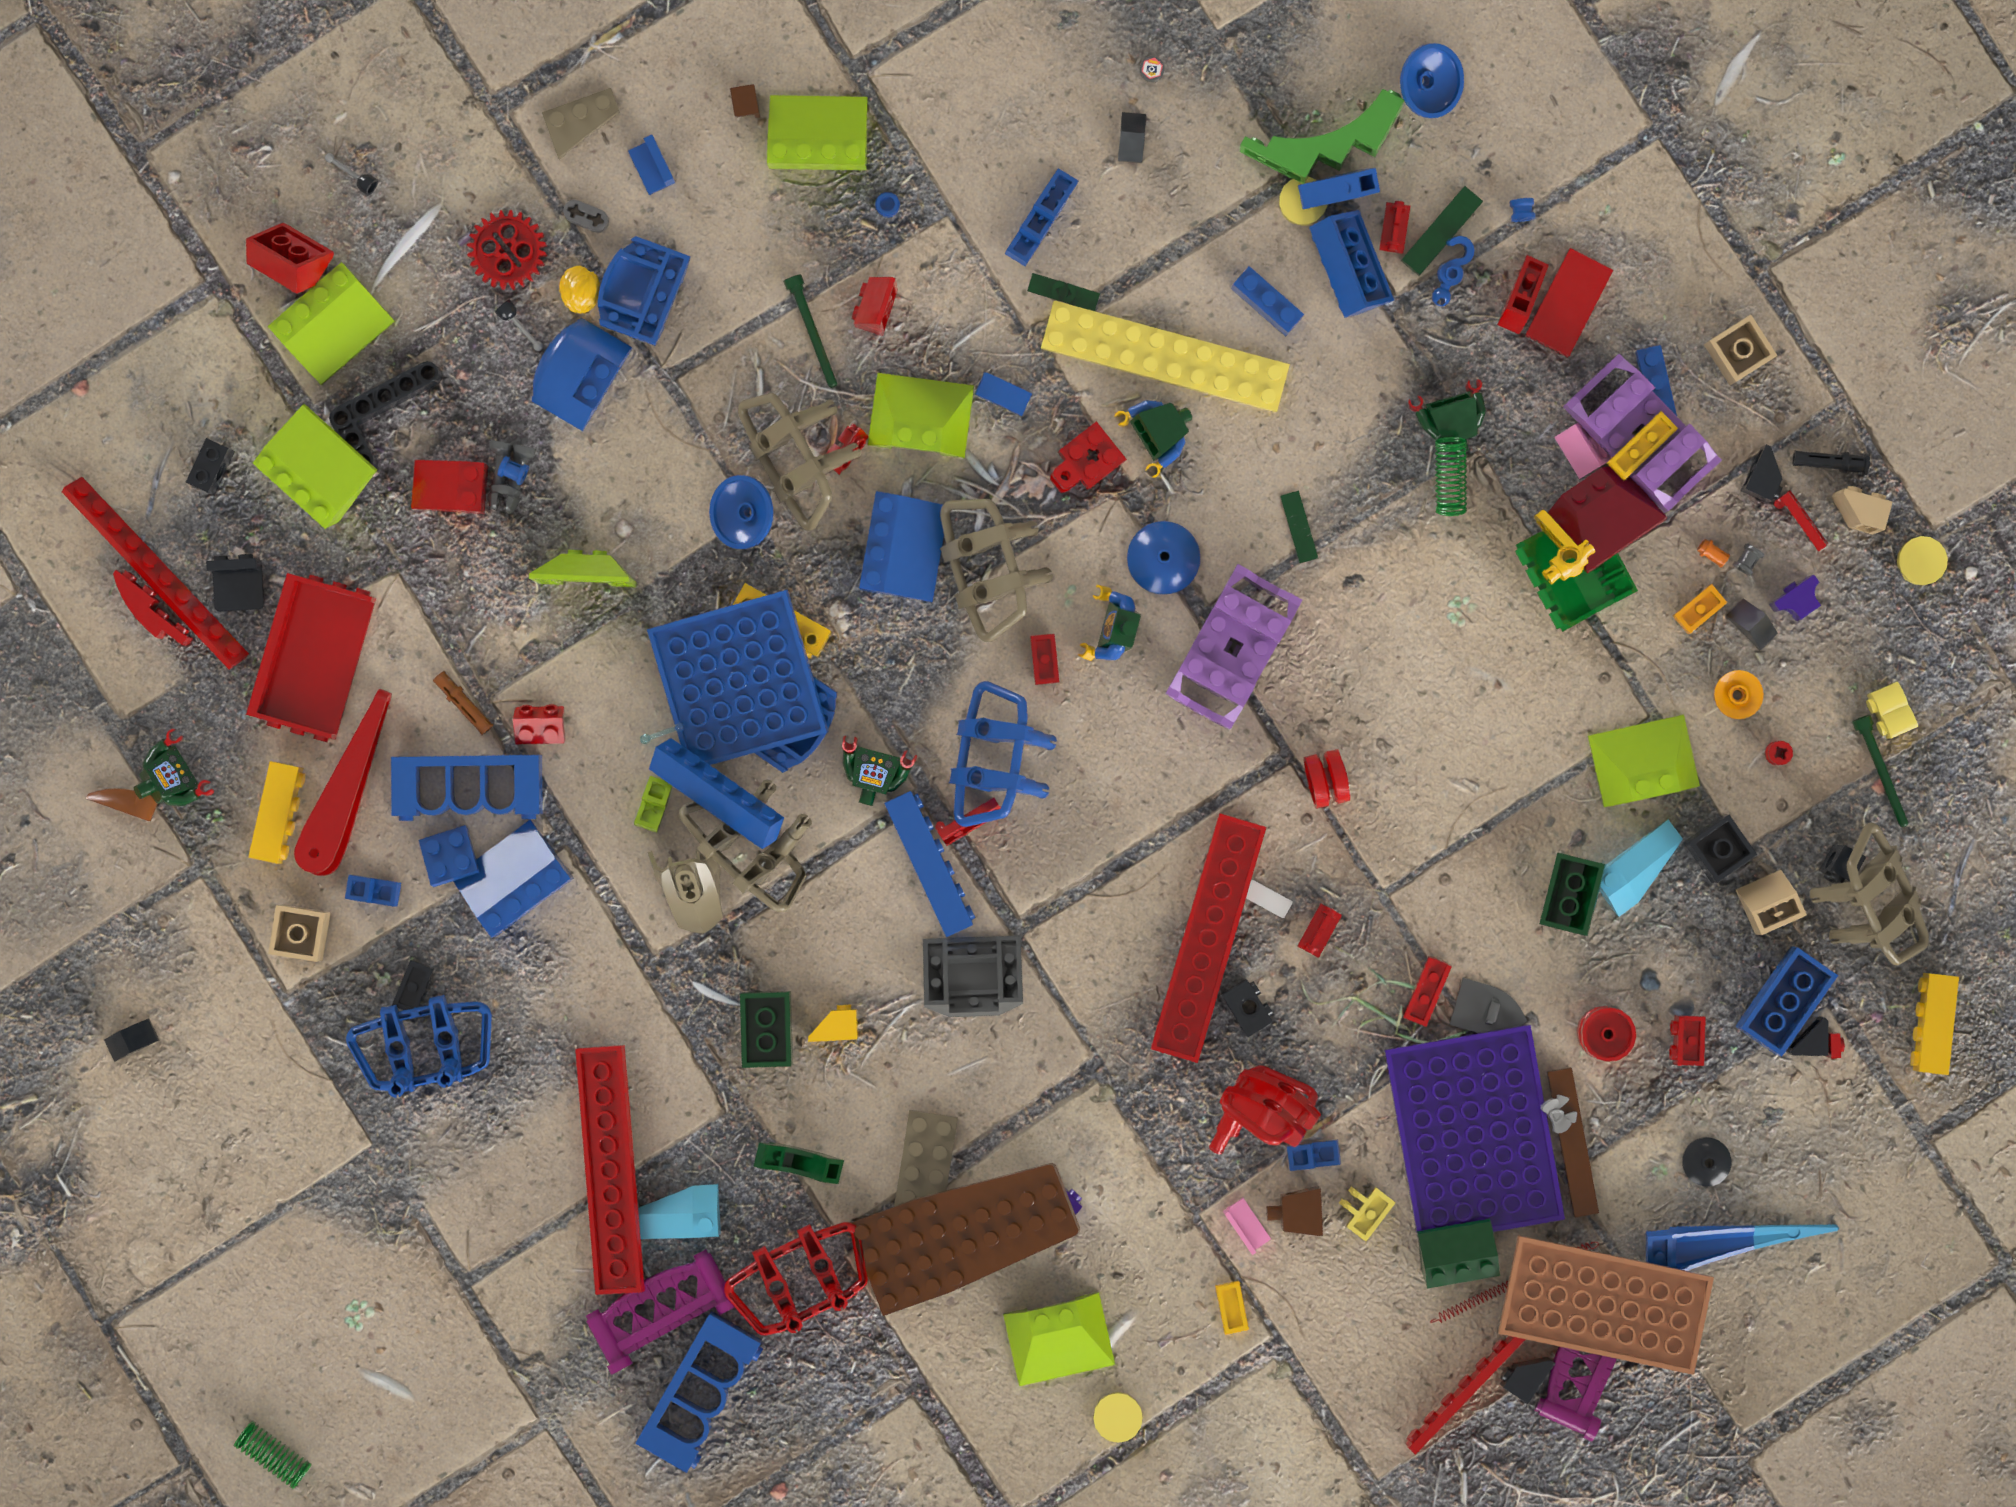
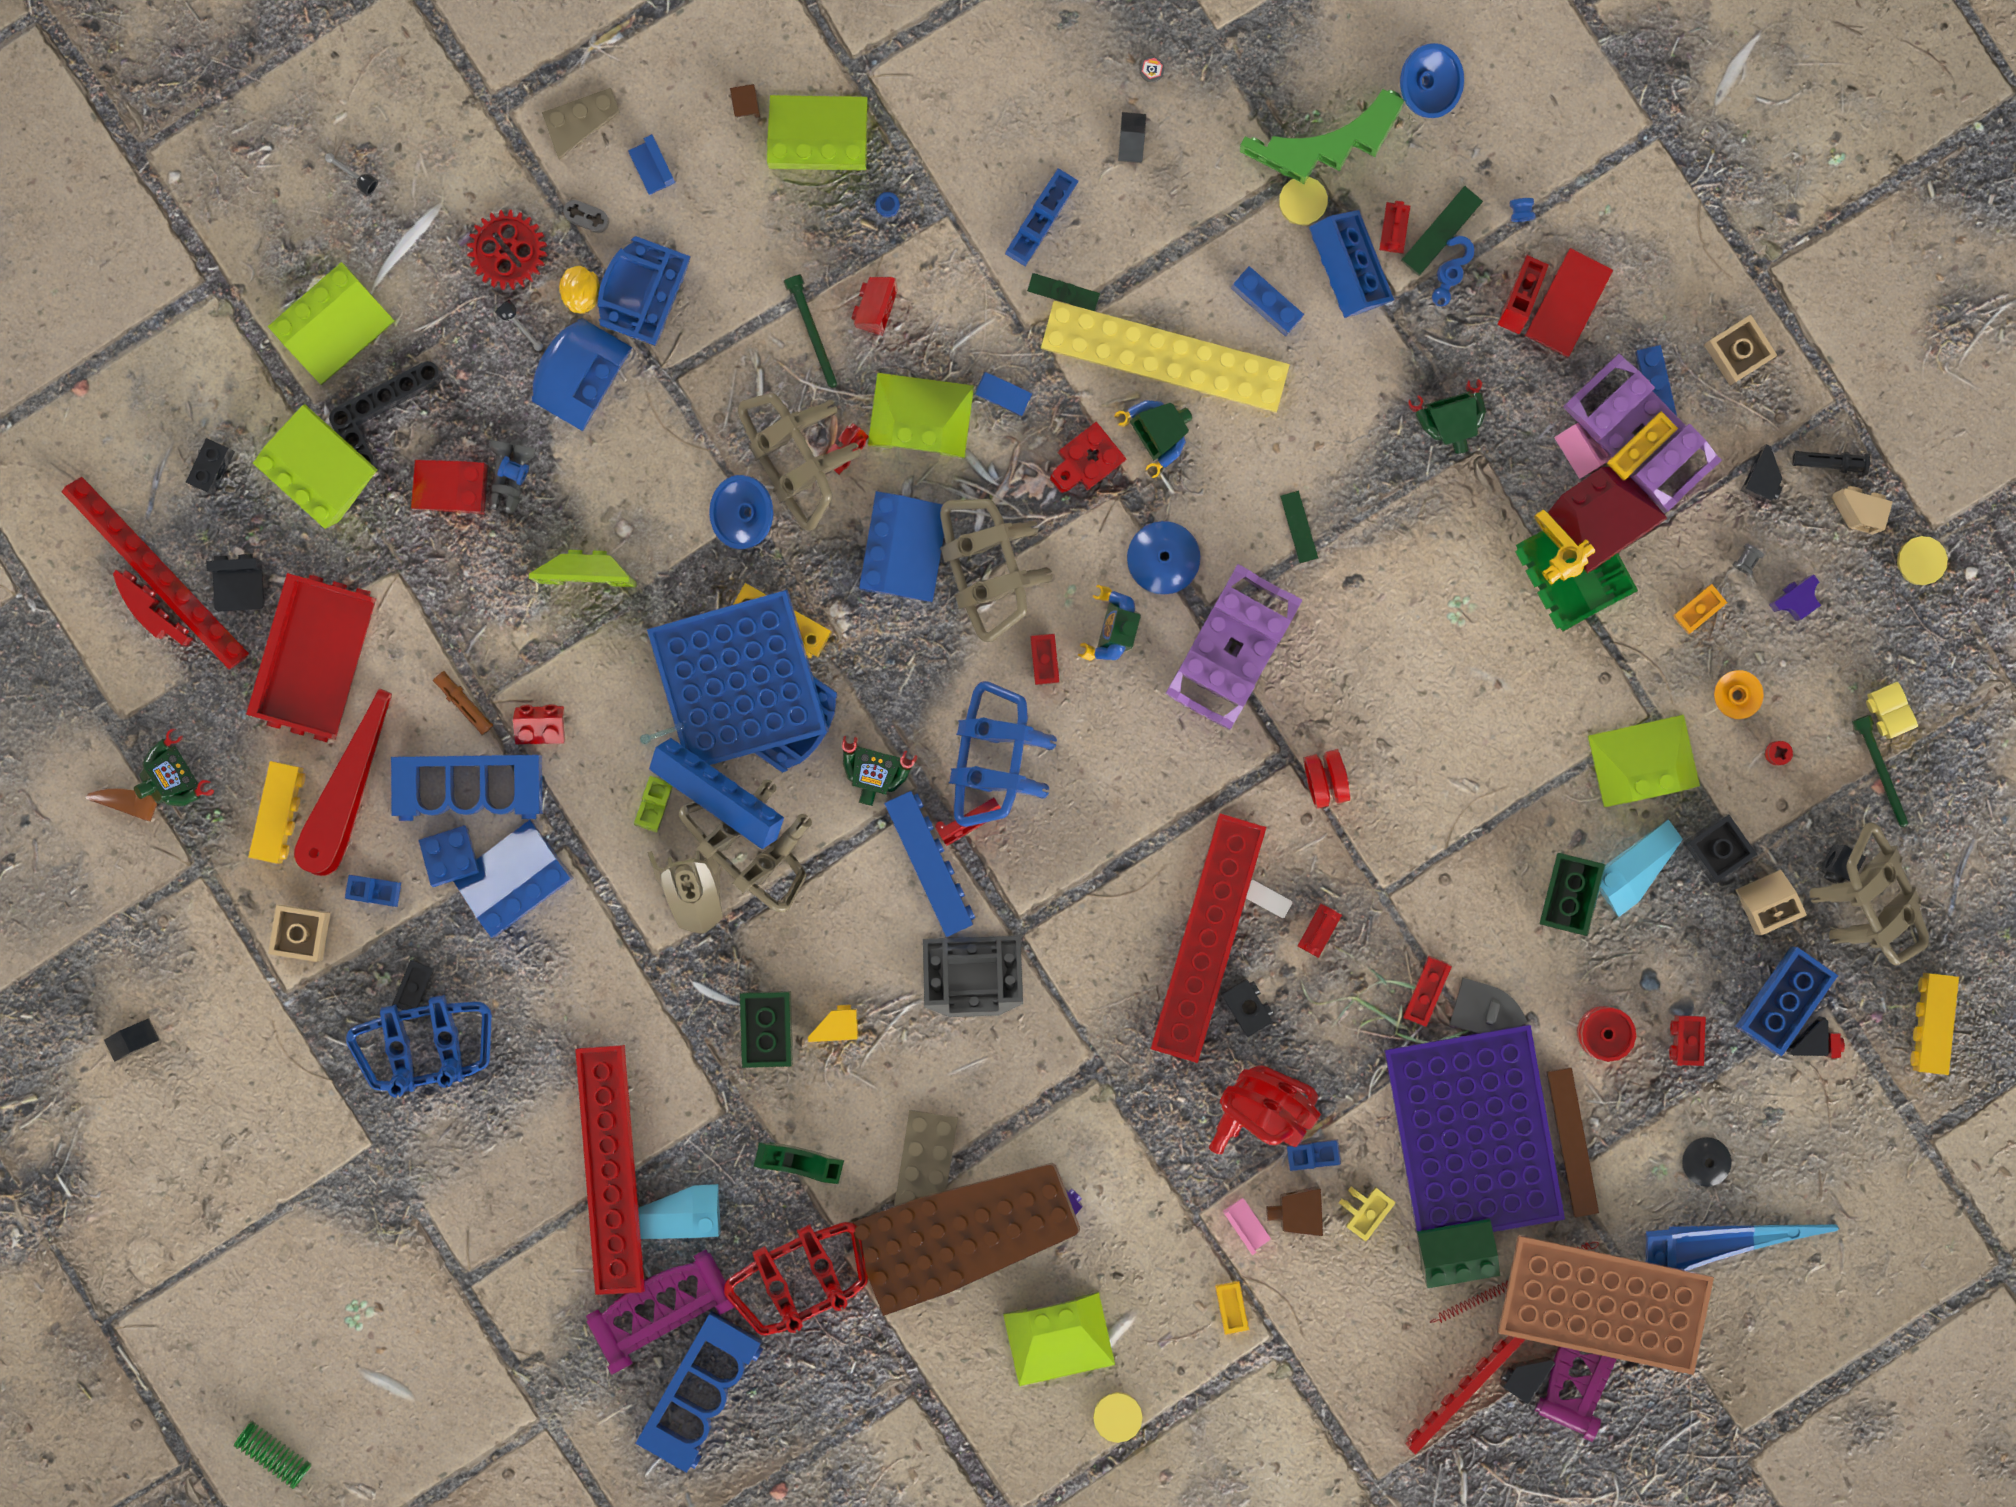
red slope [246,222,334,294] -> none
blue slope [1298,168,1380,209] -> none
green piece [1435,437,1467,516] -> none
light grey piece [1541,1095,1577,1133] -> none
orange pin [1697,539,1730,568] -> none
black slope [1726,598,1778,651] -> none
red hinge [1774,490,1828,552] -> none

